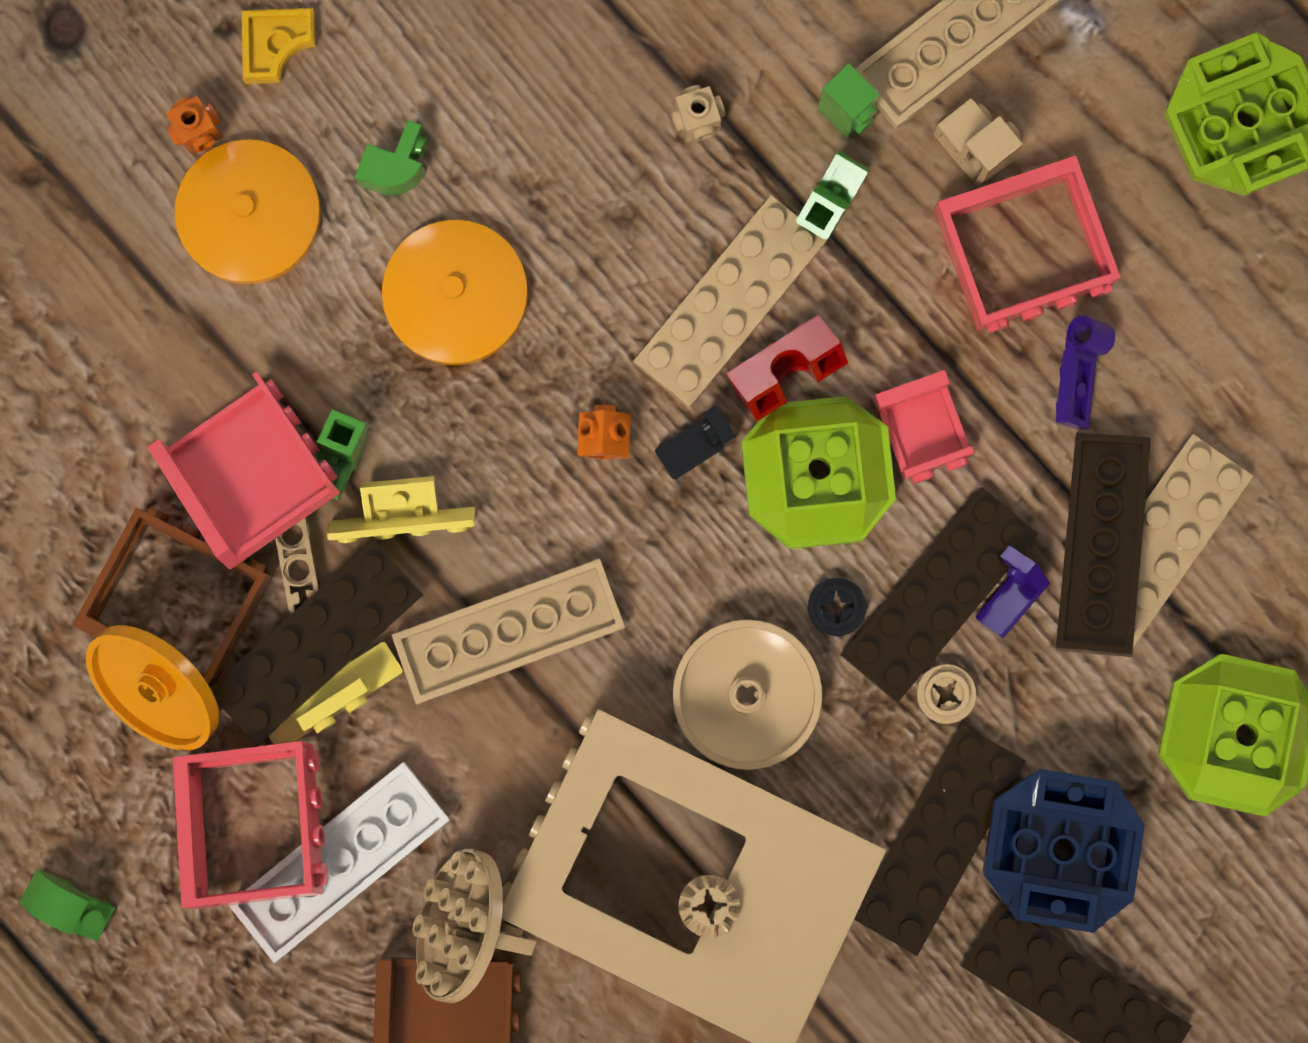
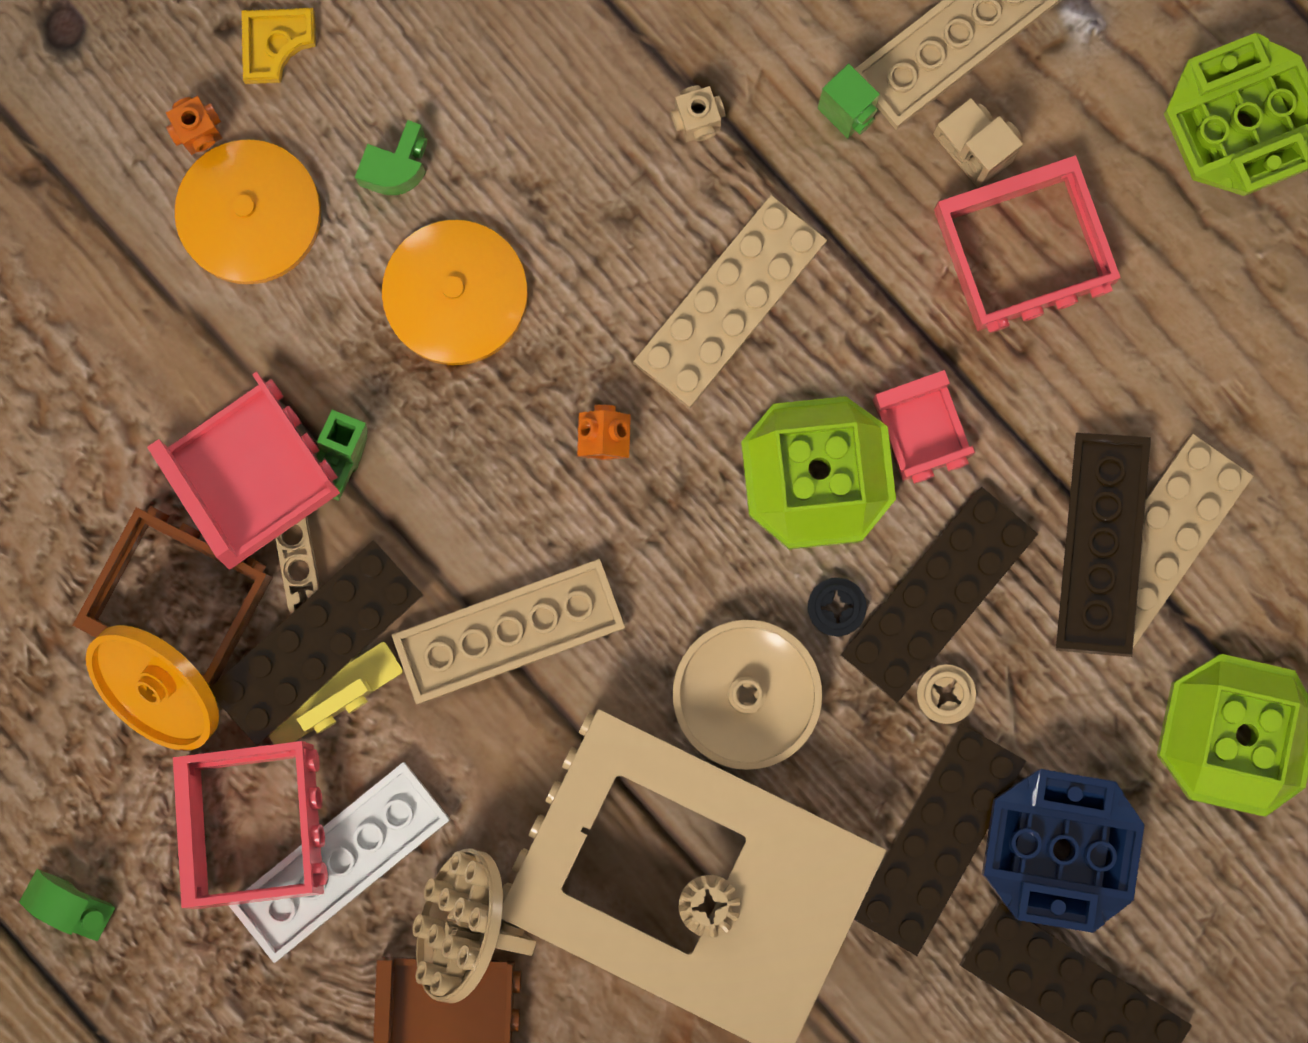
light yellow bracket [327,476,476,543] -> none
black bracket [655,406,736,480] -> none
arch [726,315,848,422] -> none
brick [795,151,870,241] -> none
dark purple bracket [976,545,1050,638] -> none
dark purple plate [1055,315,1115,430] -> none

